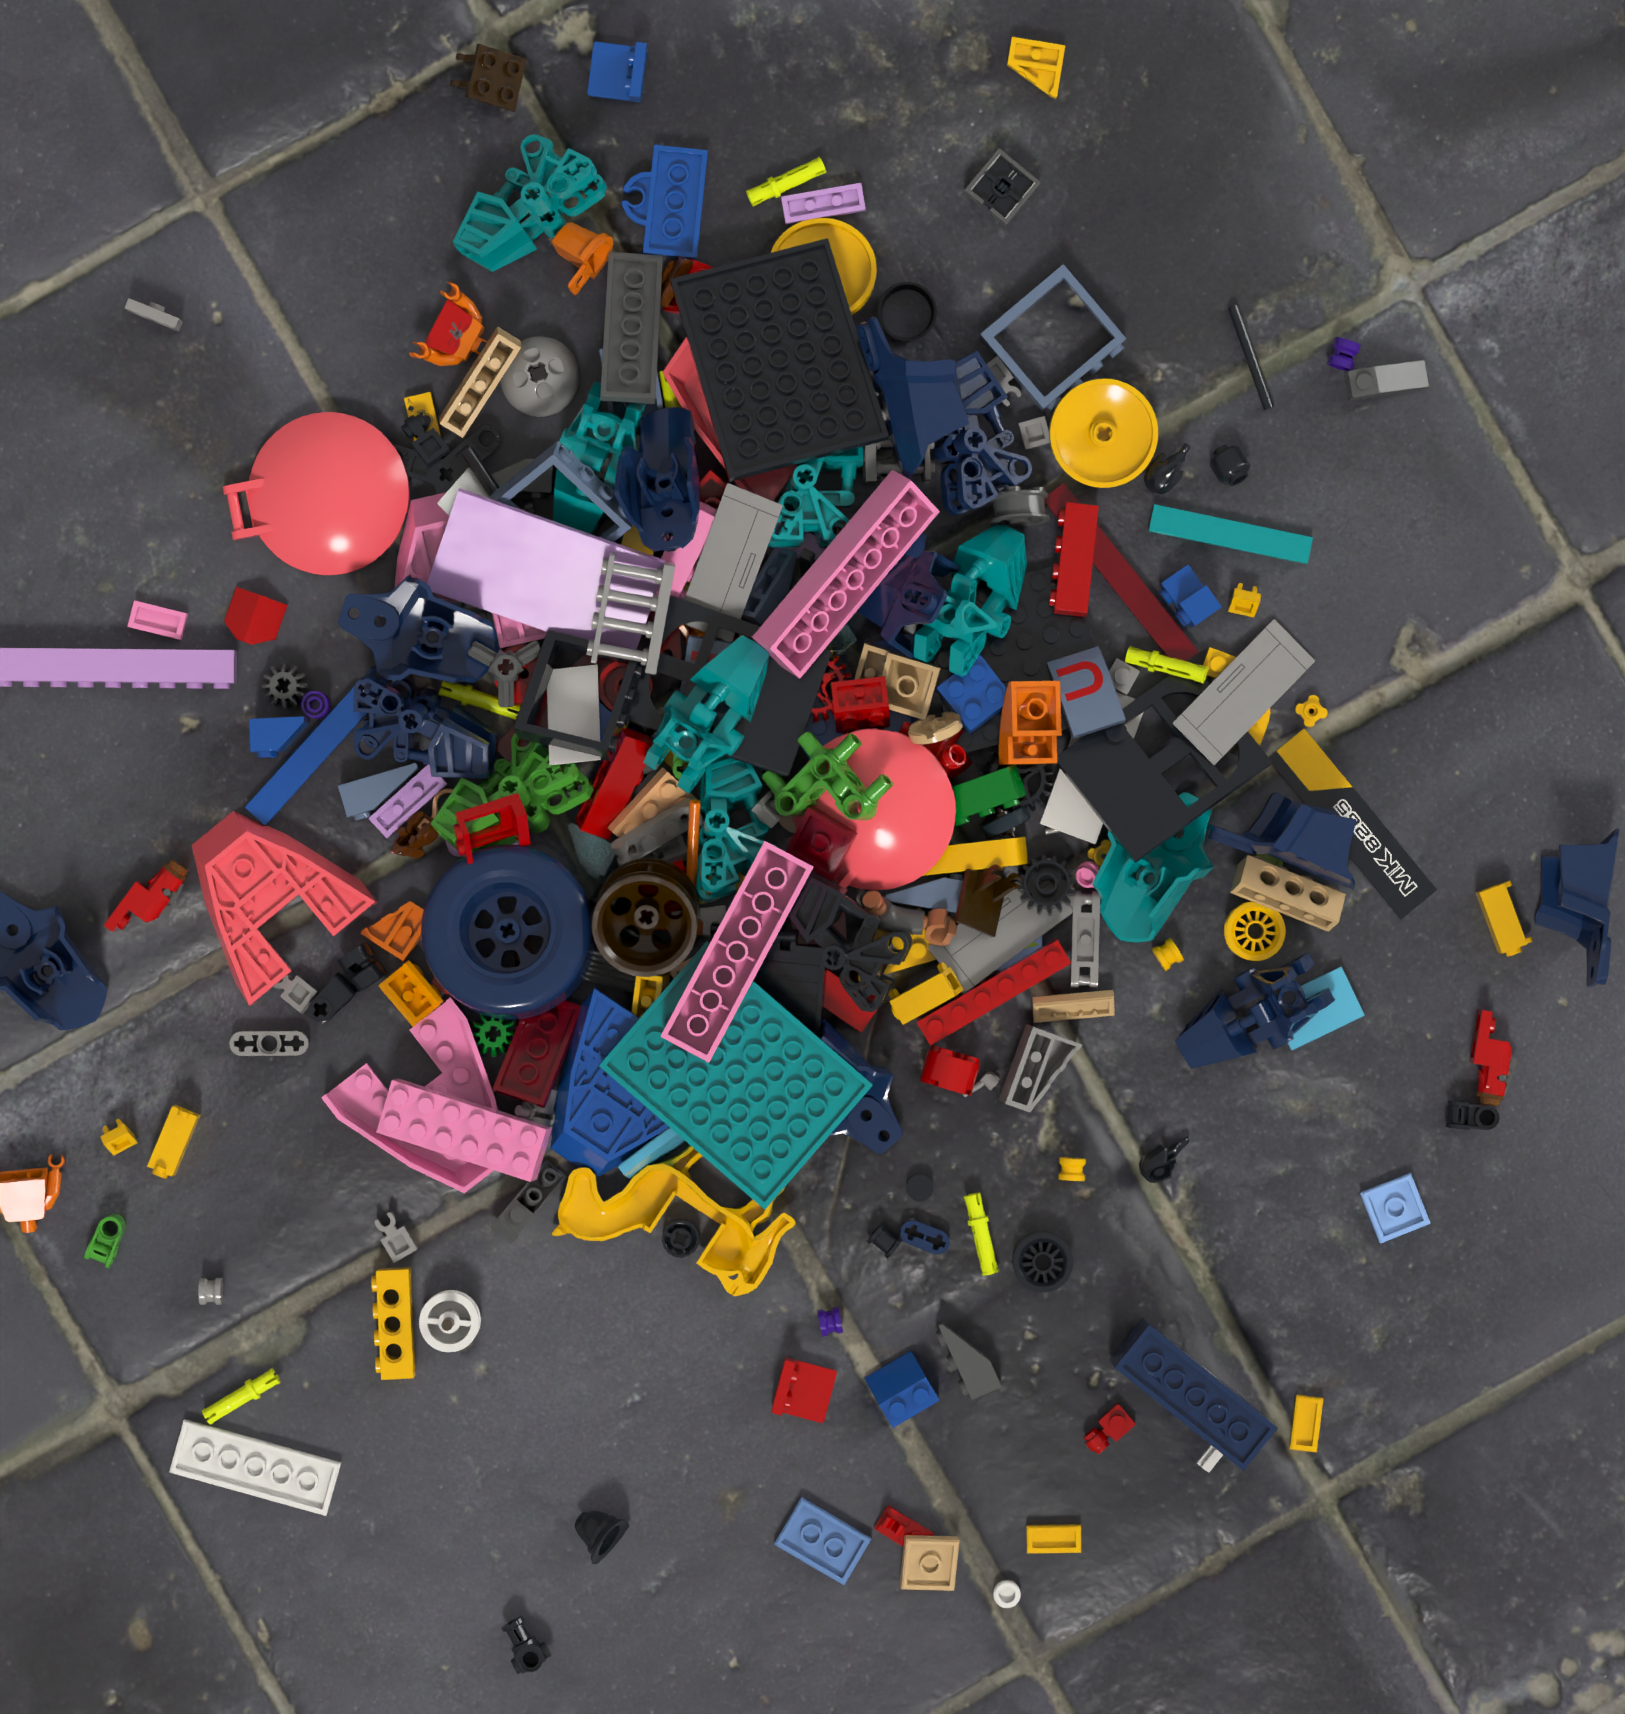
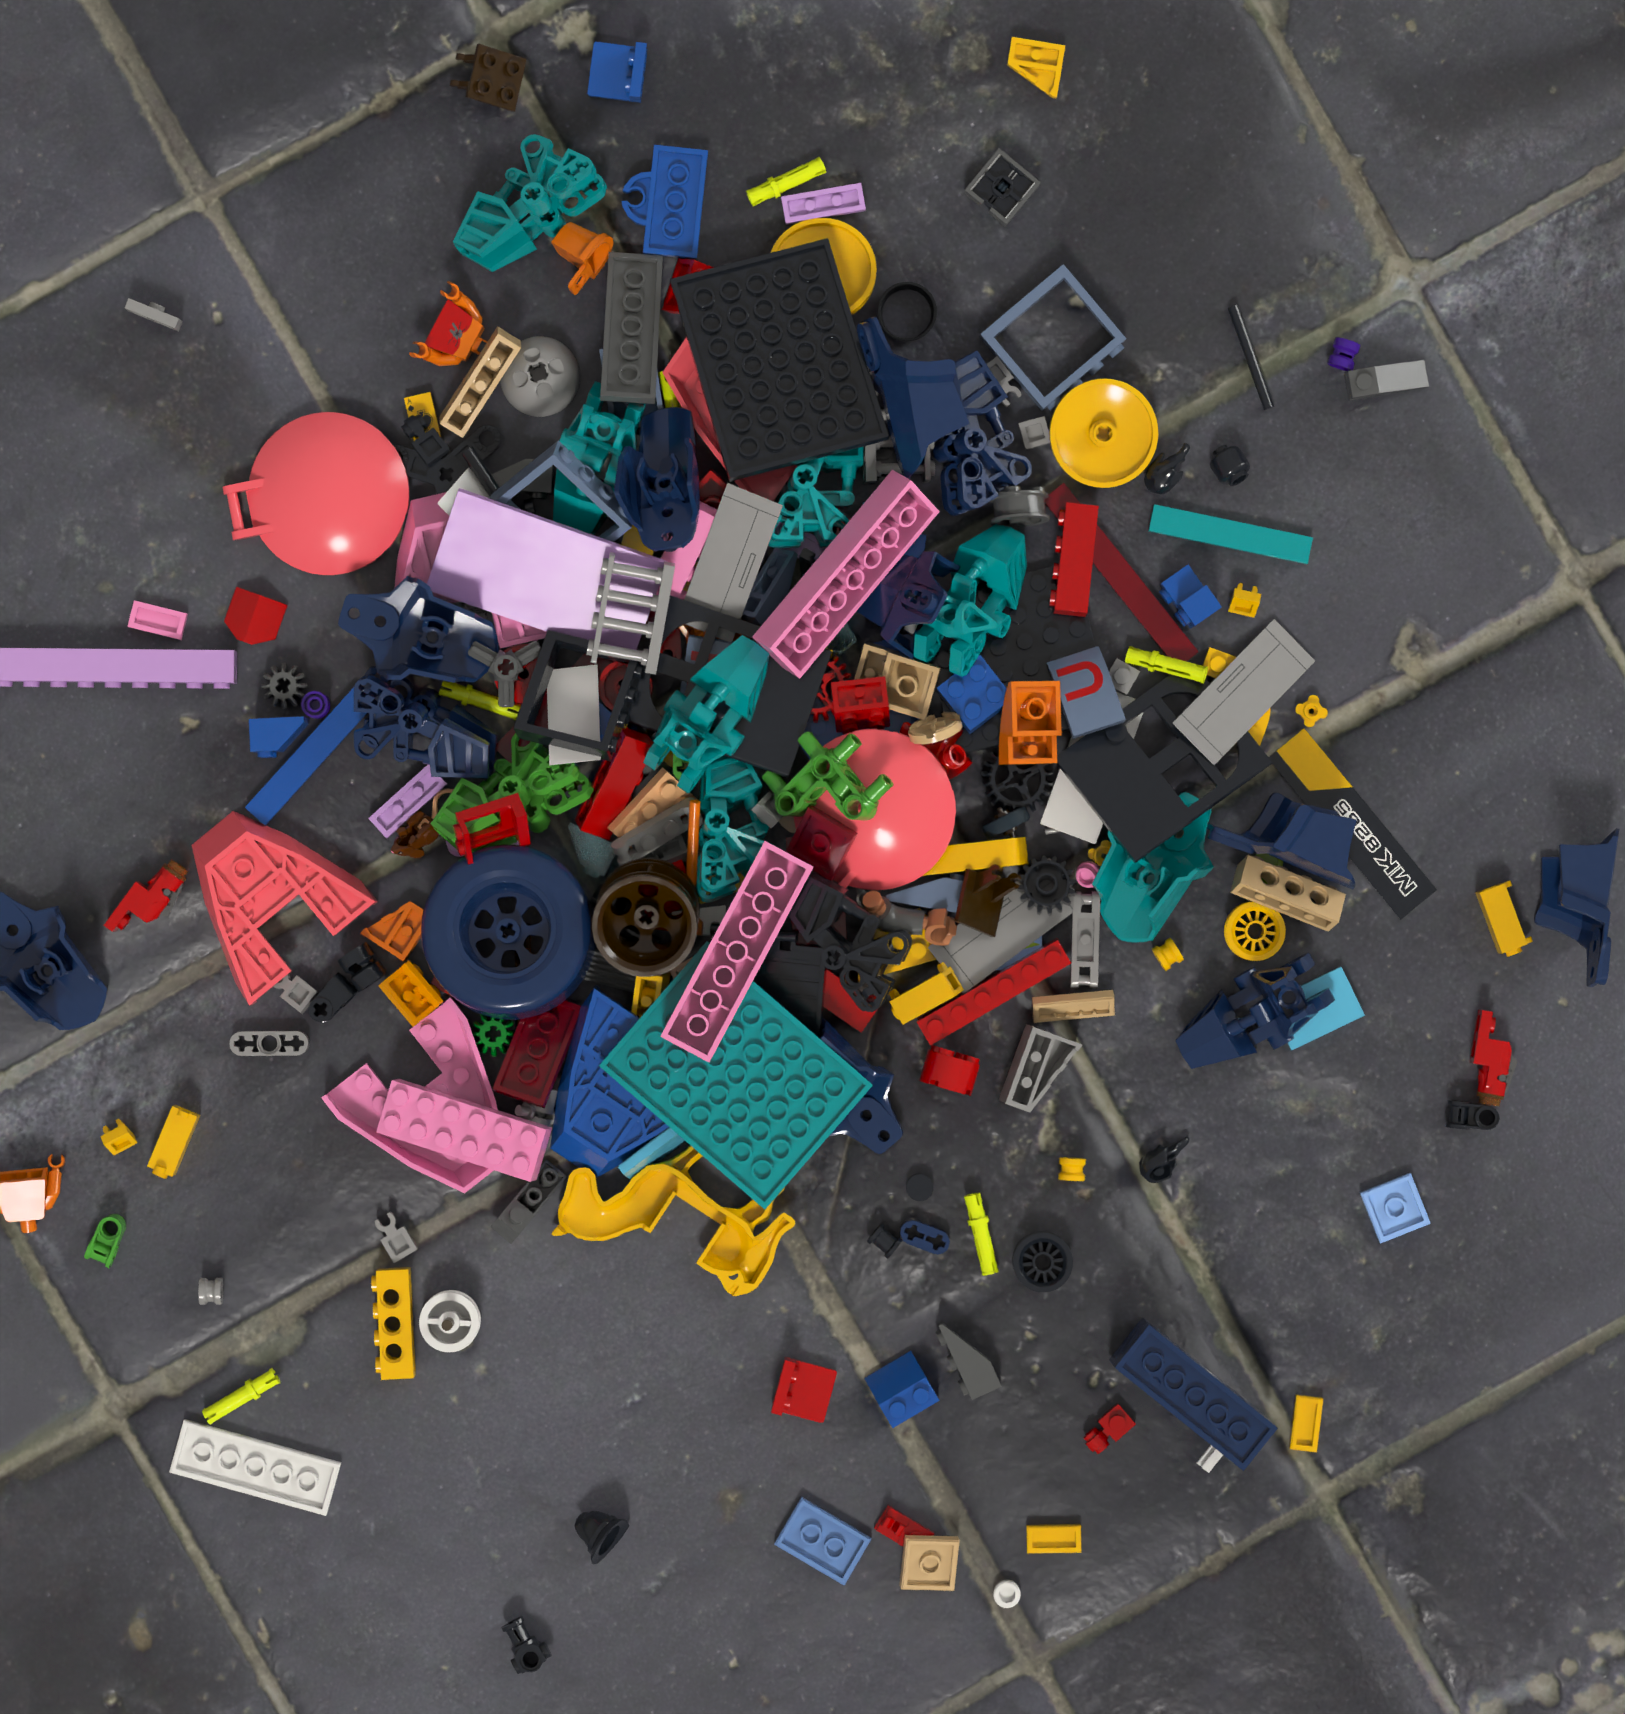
sand blue slope [338,763,420,821] -> none
reddish brown tile [660,256,693,307] -> none
black wheel [662,1219,700,1258] -> none
dark purple wheel [817,1306,843,1337] -> none
green brick [952,765,1026,826] -> none
light grey hand [963,1072,999,1097] -> none

